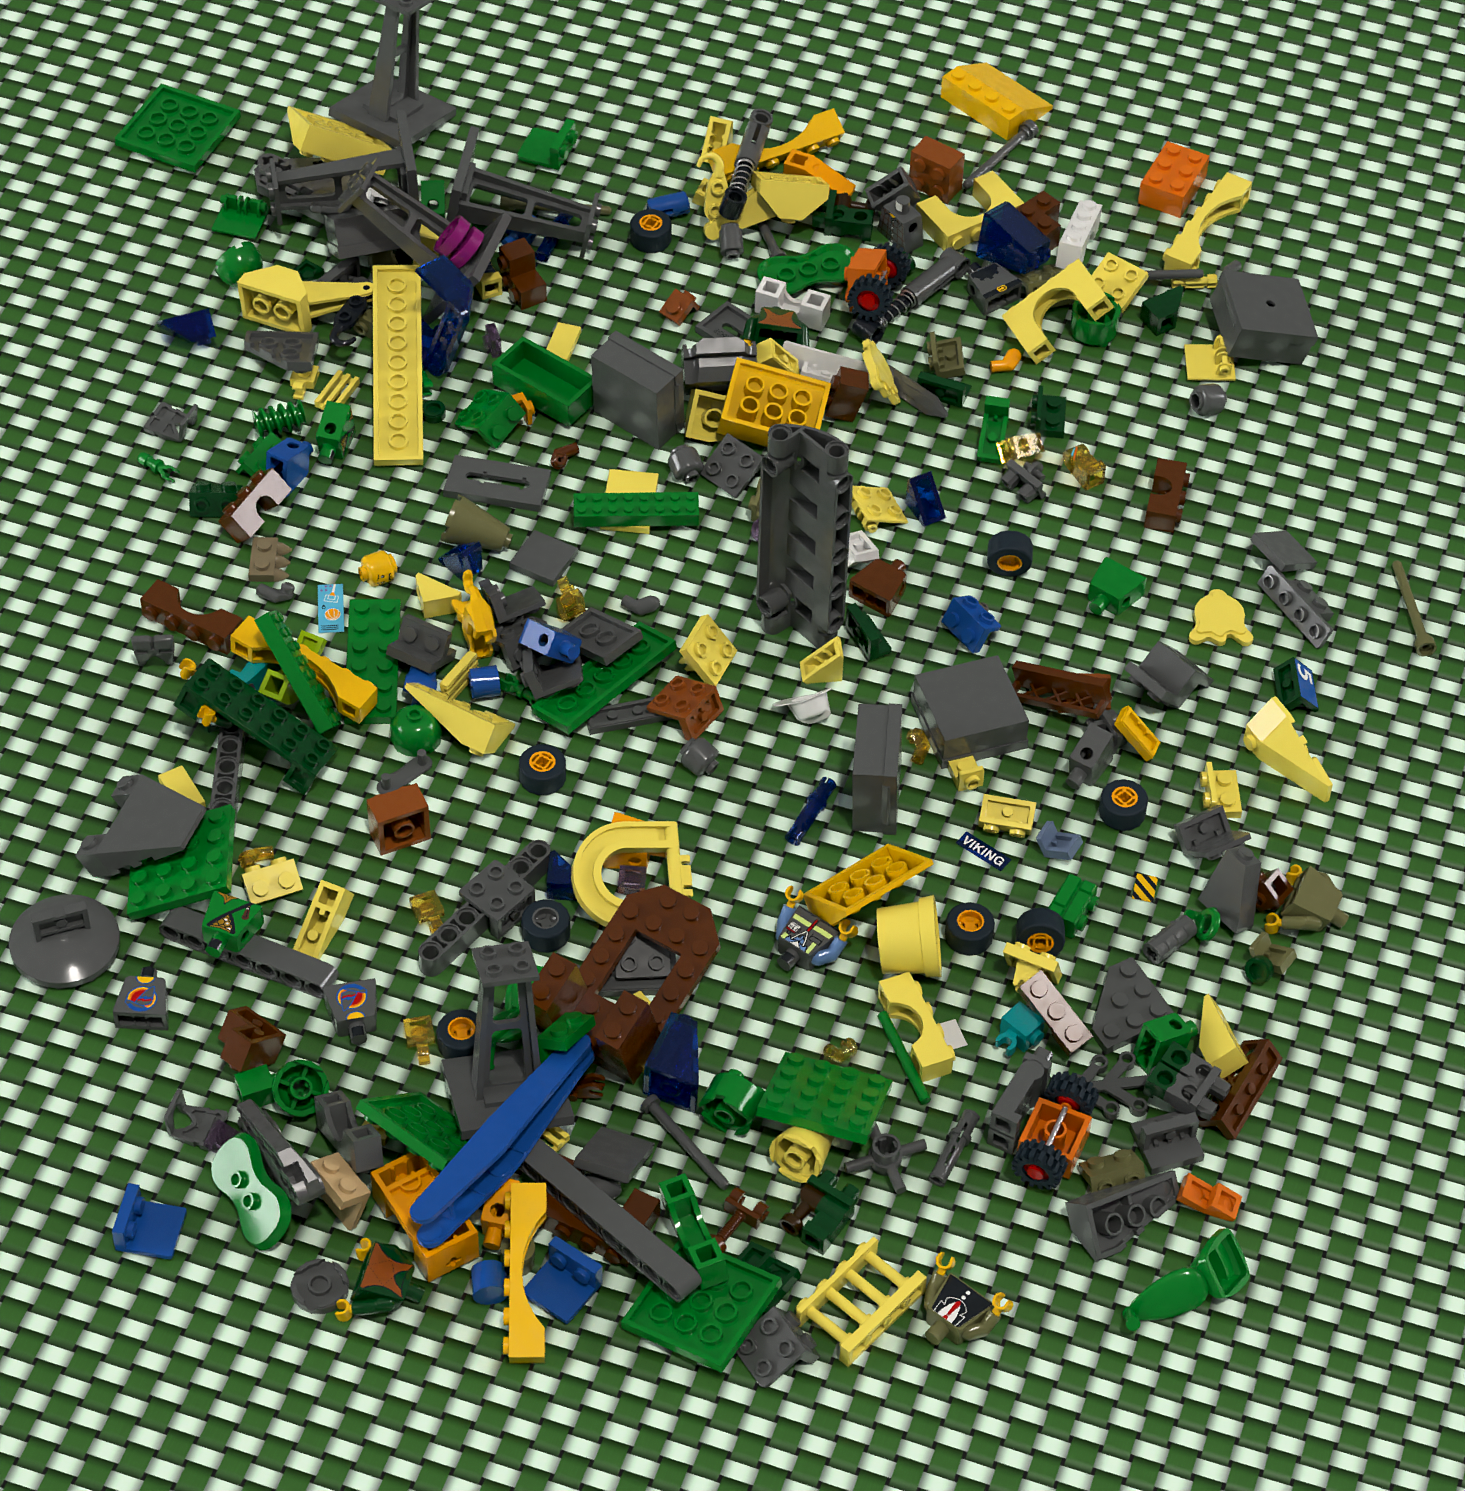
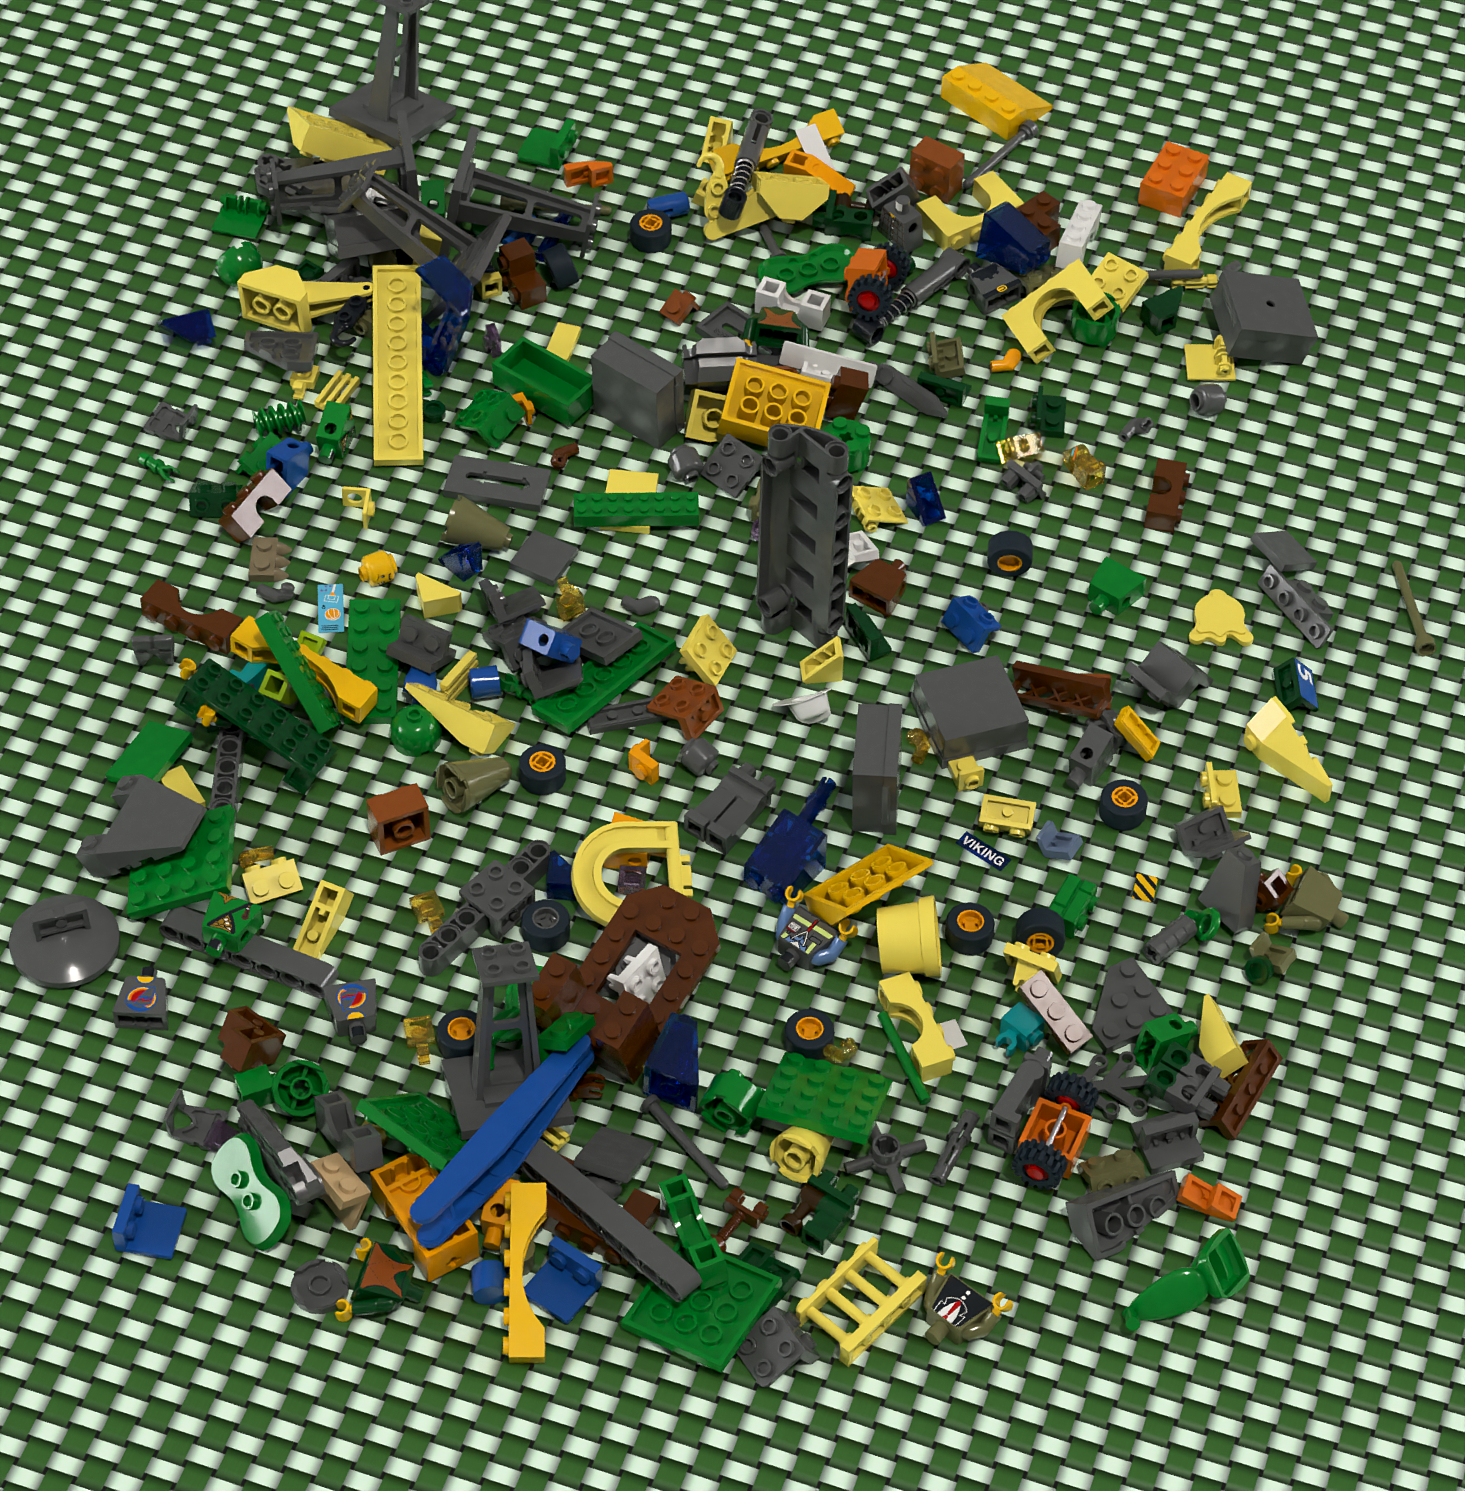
green plate [114,83,241,173] -> none
dark grey piece [377,749,432,794] -> none
magenta wheel [433,215,484,269] -> none
yellow animal [451,569,497,660] -> none
dark grey brick [719,222,744,259] -> none
light yellow slope [756,338,799,374] -> none
light yellow tile [862,338,901,405] -> none
none -> green tile [105,720,194,783]
none -> light yellow bracket [342,487,375,529]
none -> olive cone [436,757,512,814]
none -> black wheel [542,243,579,290]
none -> orange slope [563,161,613,188]
none -> white plate [607,943,666,1004]
none -> light orange bracket [628,738,659,786]
none -> dark grey hips [684,762,776,855]
none -> clear blue slope [744,808,827,905]
none -> black wheel [784,1009,835,1060]
none -> white sticker [795,124,836,171]
none -> green brick [823,417,871,473]
none -> dark grey arm [1118,417,1154,442]

